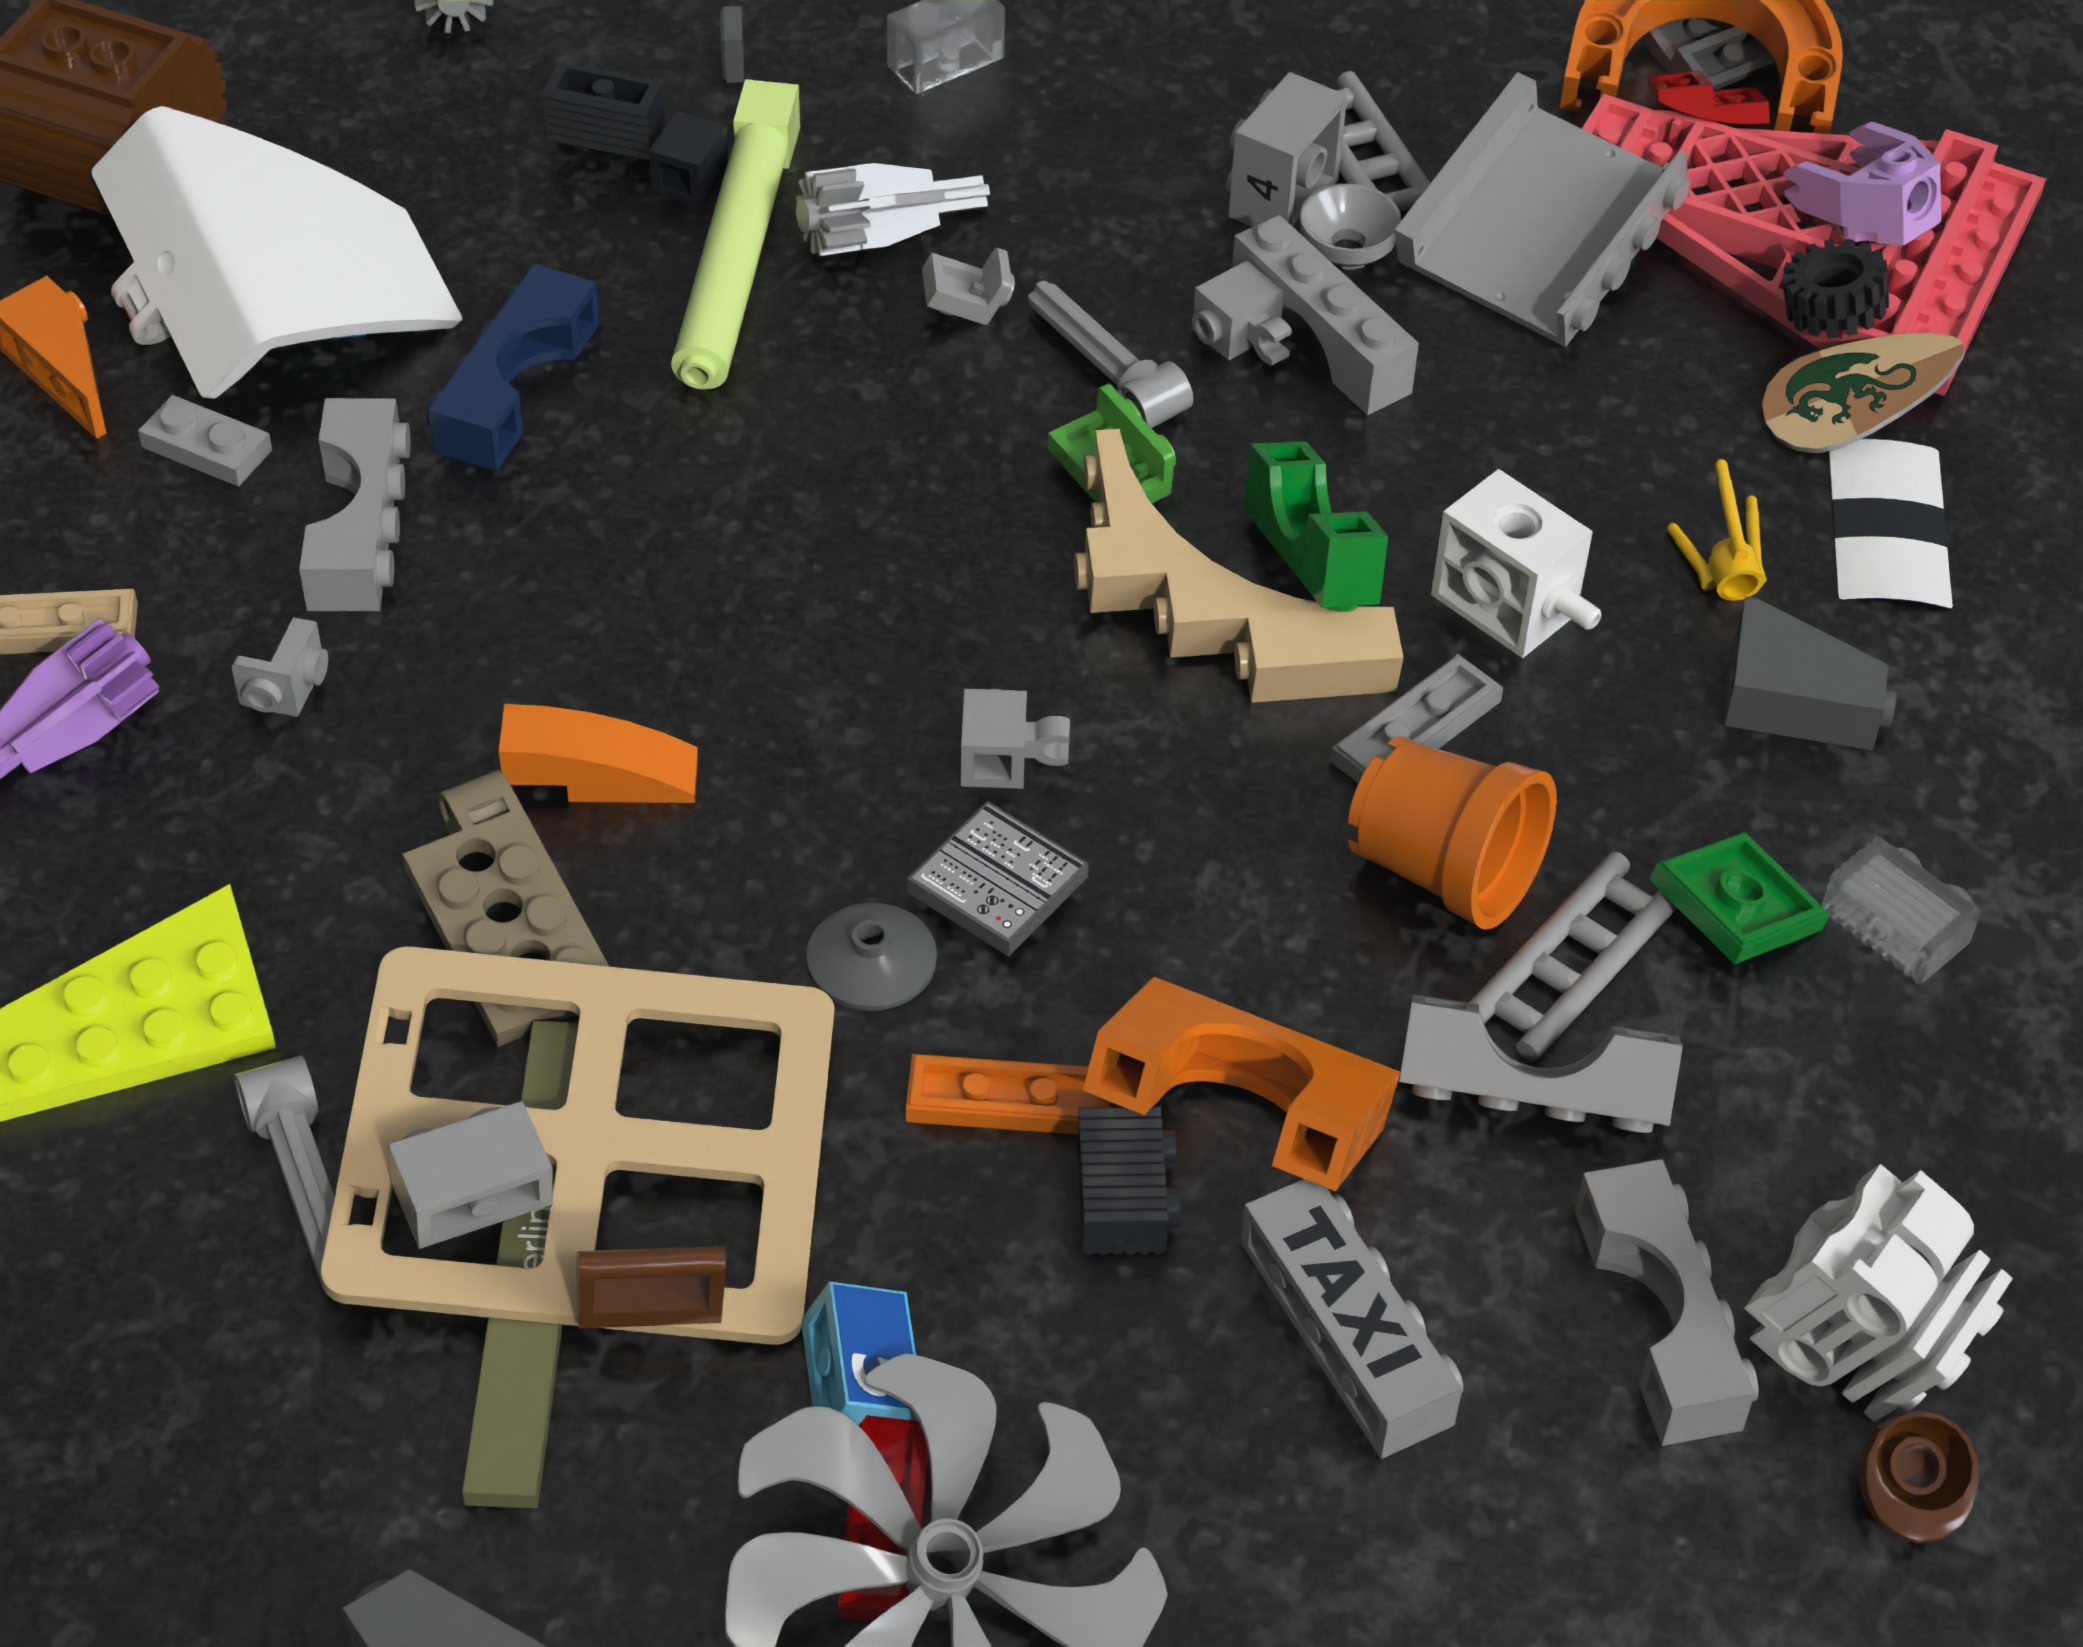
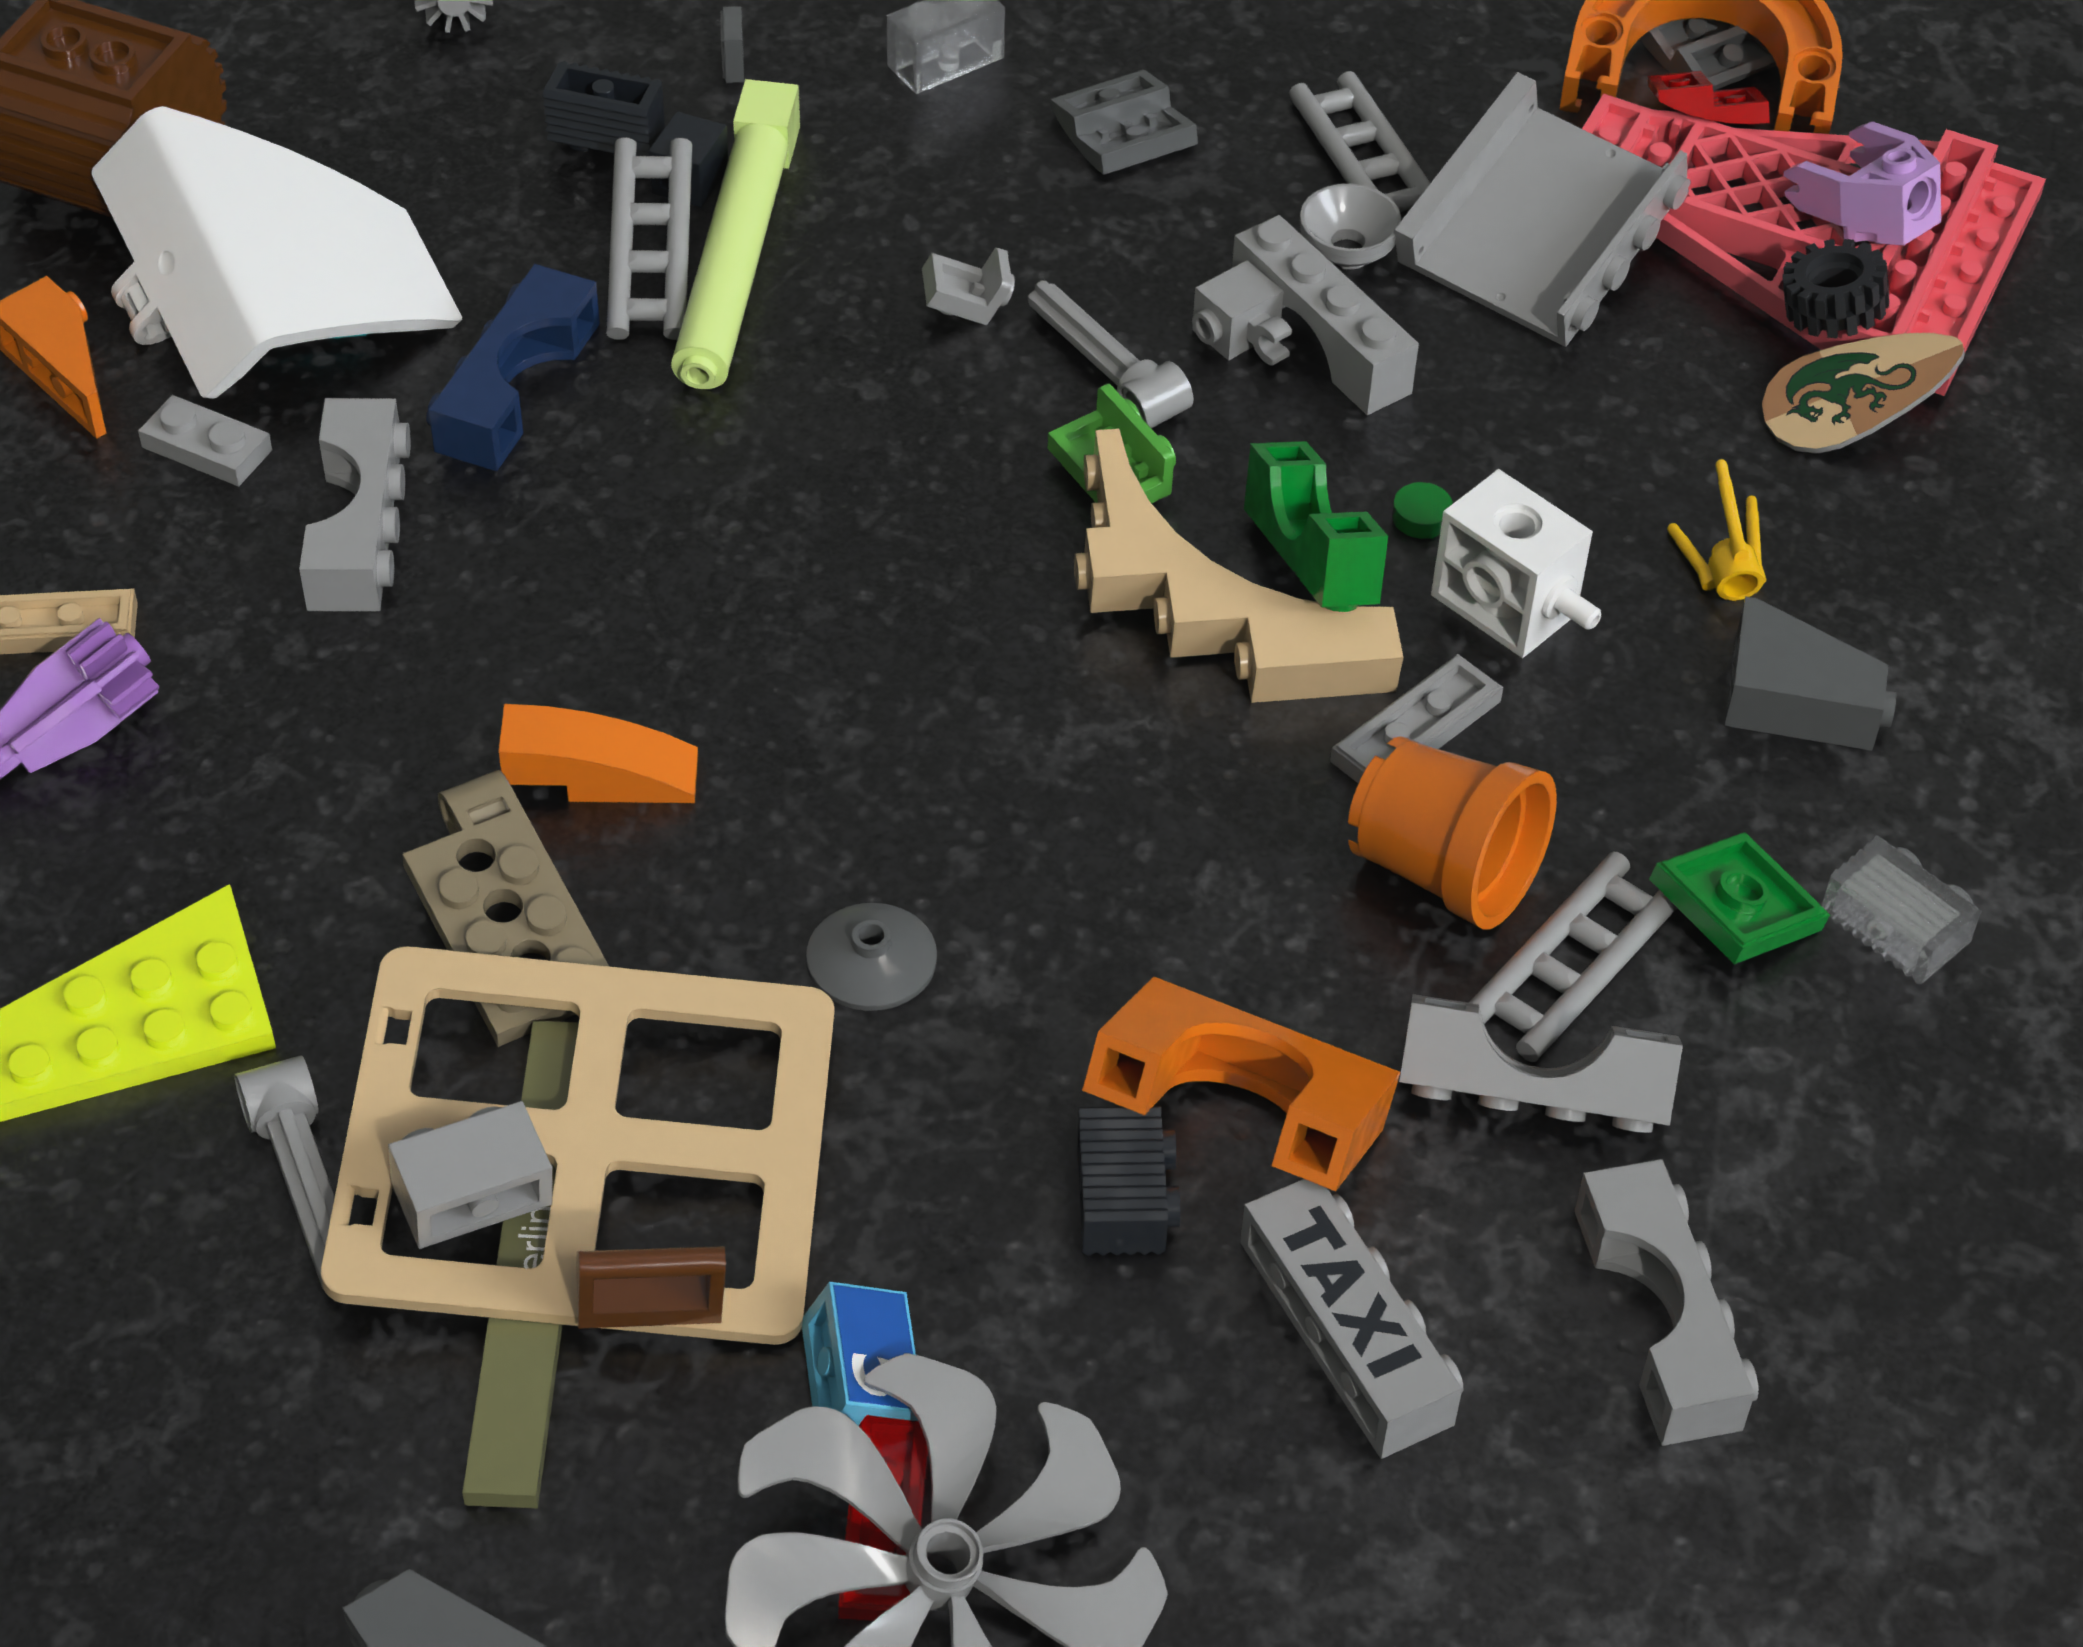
light grey bracket [232,617,328,717] -> none
piece [796,163,990,256] -> none
orange tile [906,1054,1110,1135] -> none
tile [907,801,1089,957] -> none
light grey brick [961,689,1070,789] -> none
light grey brick [1226,72,1347,229] -> none
white piece [1744,1164,2013,1422] -> none
white sticker [1829,439,1952,608] -> none
reddish brown hat [1859,1411,1978,1544] -> none
none -> light grey bar [606,138,692,340]
none -> dark grey slope [1050,70,1198,175]
none -> green tile [1392,482,1453,539]

